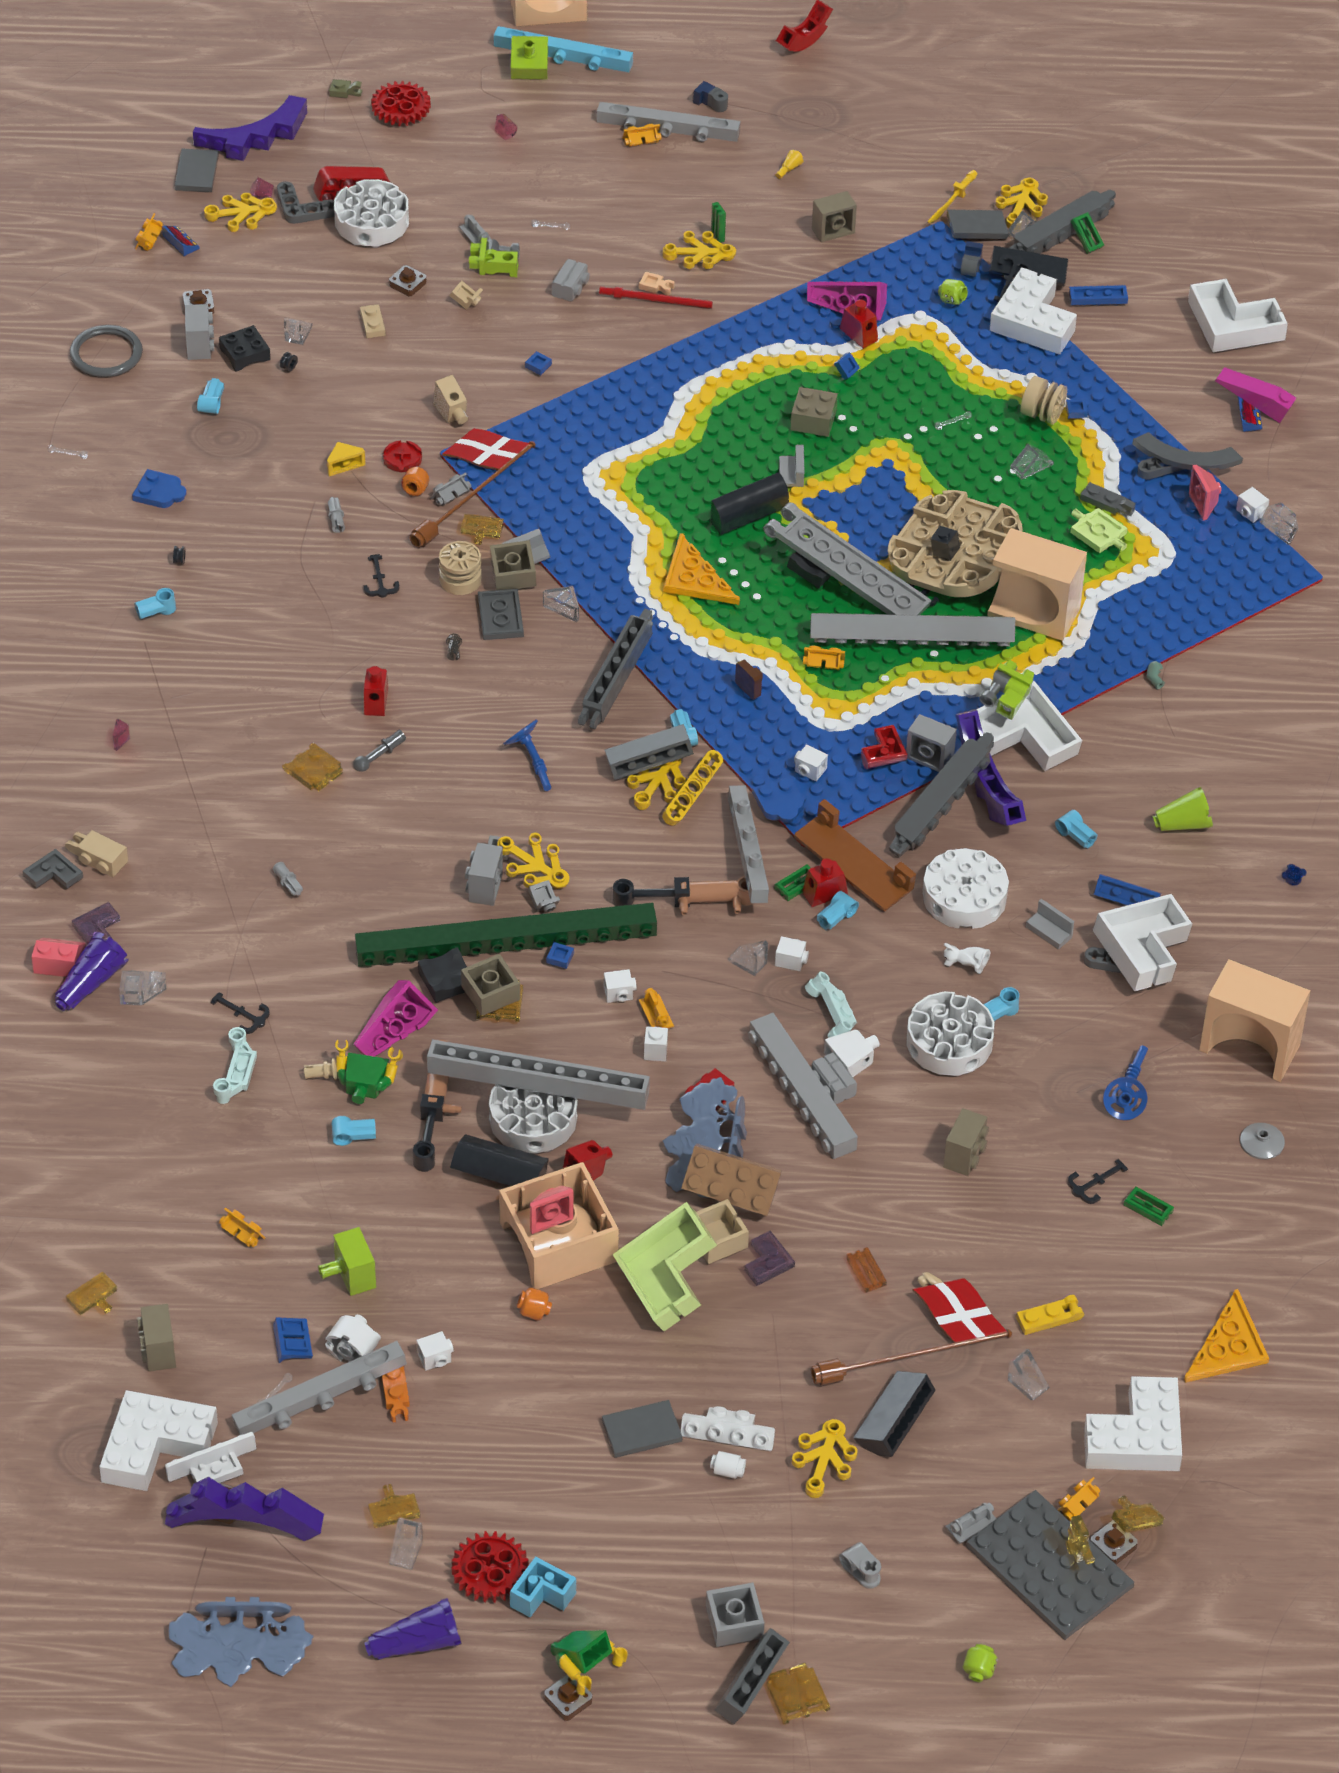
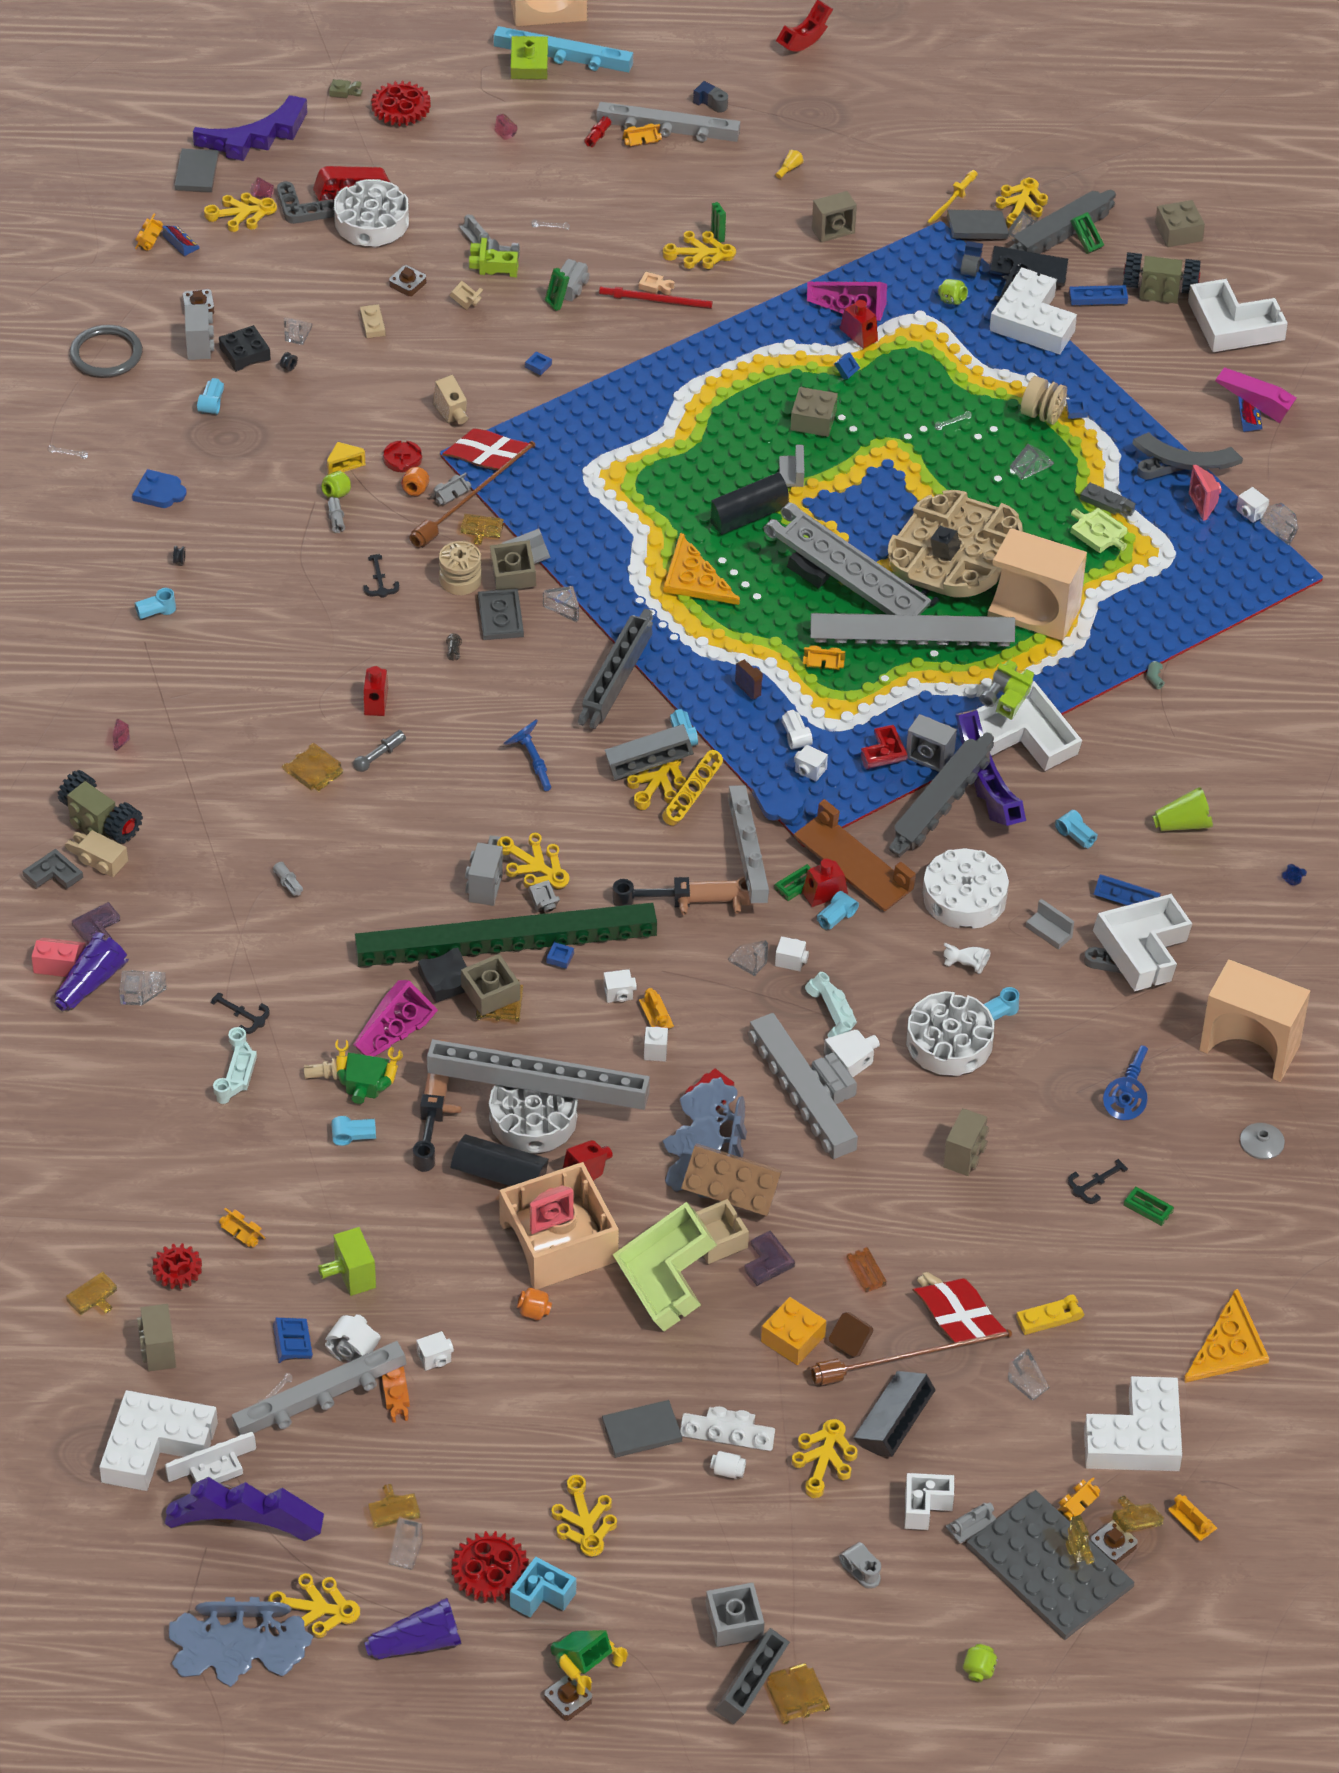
none -> brick [58,770,143,843]
none -> red gear [152,1243,202,1289]
none -> yellow plant [268,1573,360,1638]
none -> lime head [321,471,351,498]
none -> green tile [545,268,570,311]
none -> yellow plant [551,1475,617,1557]
none -> red pin [584,116,612,147]
none -> light orange brick [761,1297,826,1366]
none -> white piece [782,710,813,750]
none -> reddish brown piece [829,1312,874,1357]
none -> white brick [905,1473,954,1530]
none -> olive brick [1123,252,1201,304]
none -> dark tan brick [1155,200,1205,247]
none -> light orange hinge [1168,1494,1217,1541]

